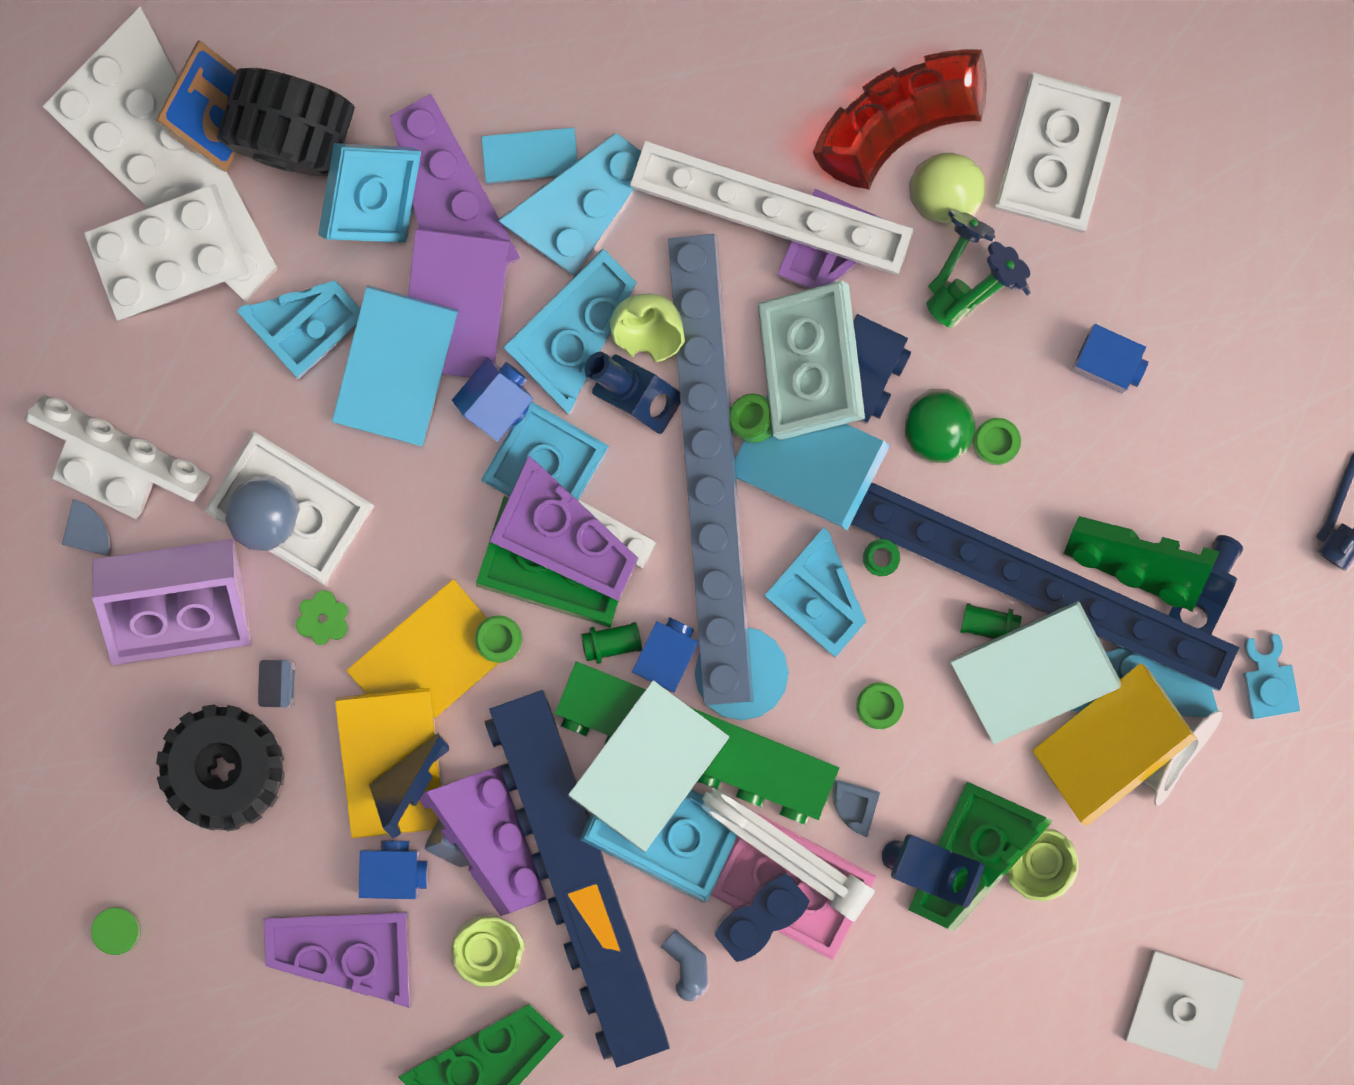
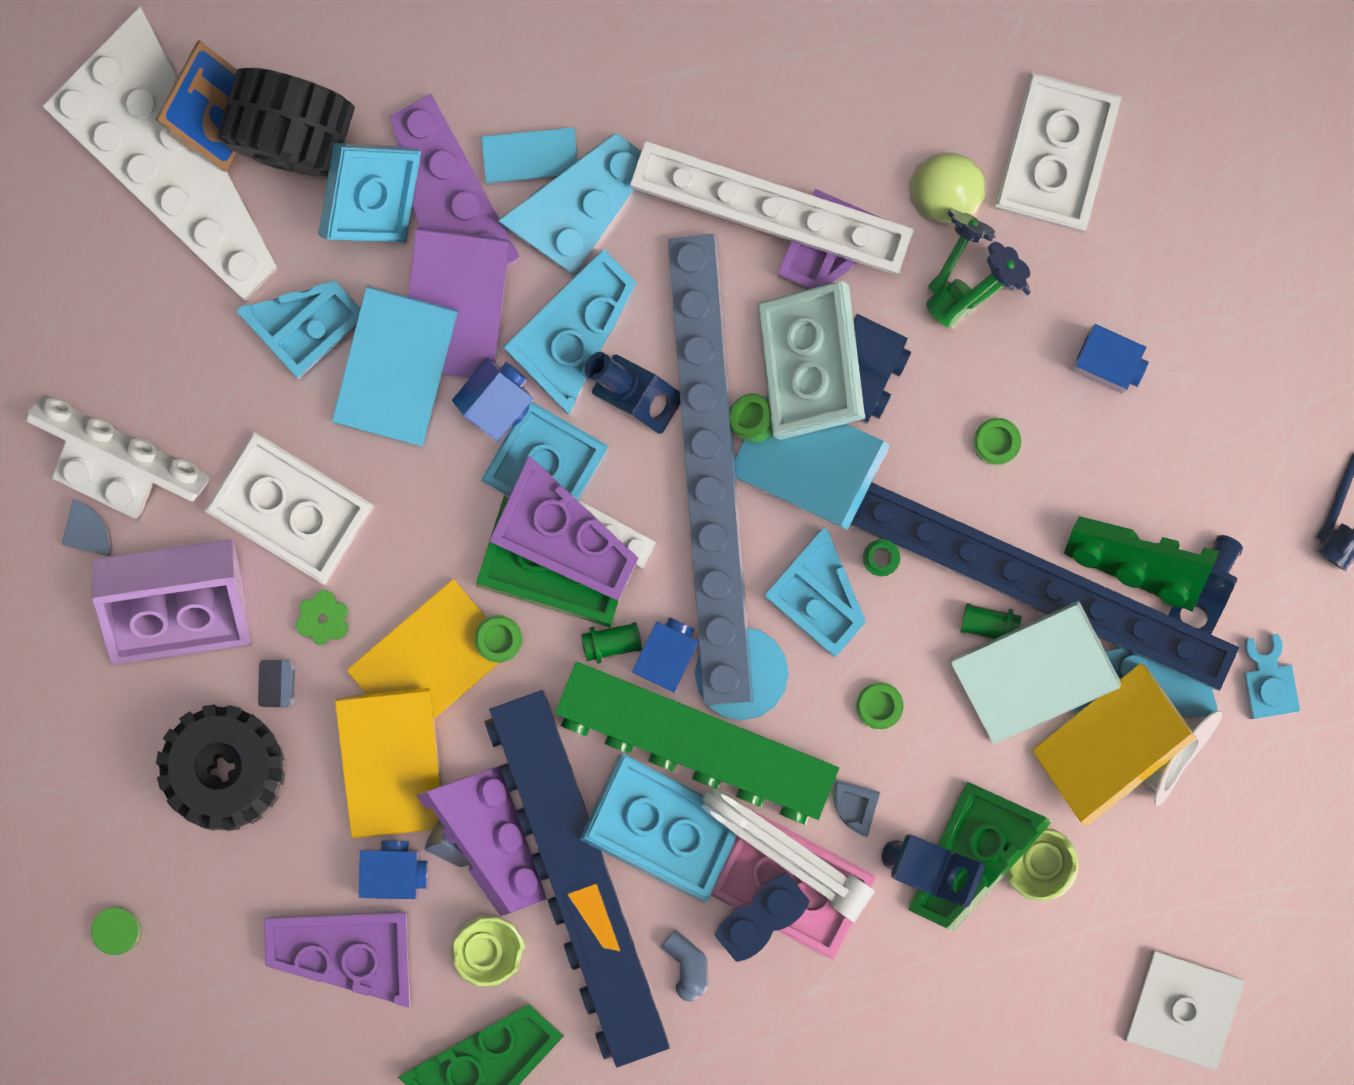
white plate [84,184,249,321] -> none
sand blue hair [225,476,300,551] -> none
tile [369,733,449,838] -> none
light aqua tile [568,680,729,853] -> none
yellowish green hair [609,293,685,362] -> none
clear red brick [813,49,987,190] -> none
green hair [904,389,975,463] -> none

